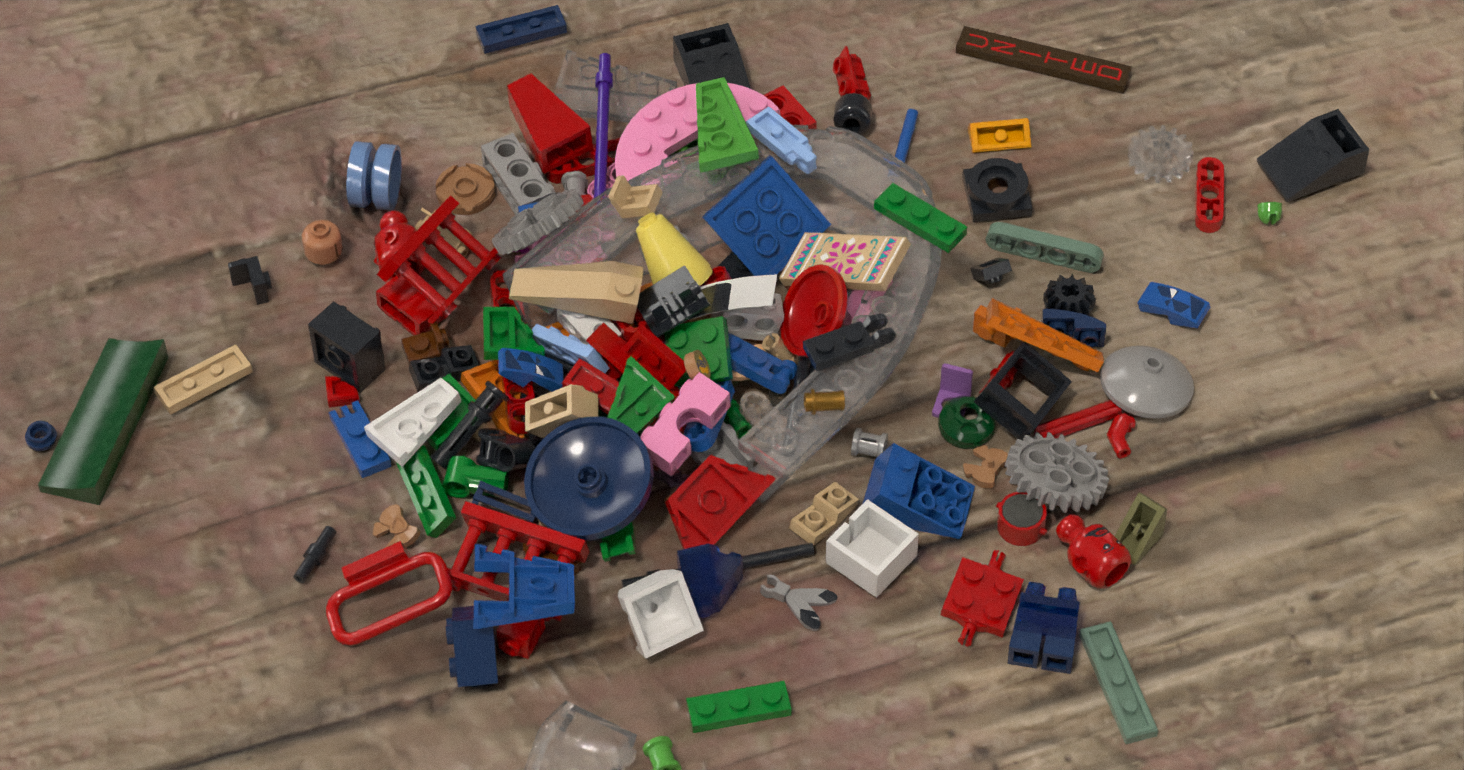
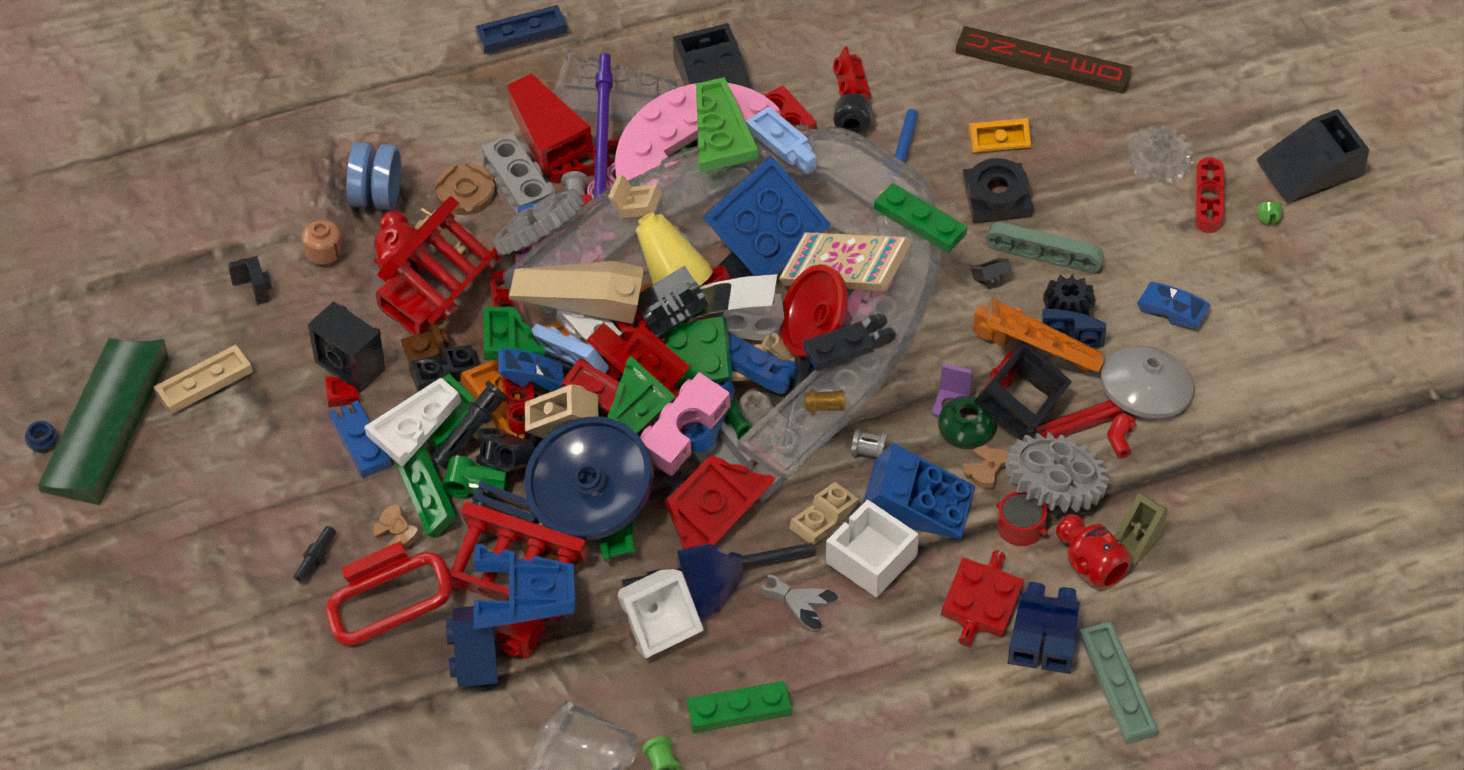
medium nougat tile [684,350,710,380] -> none

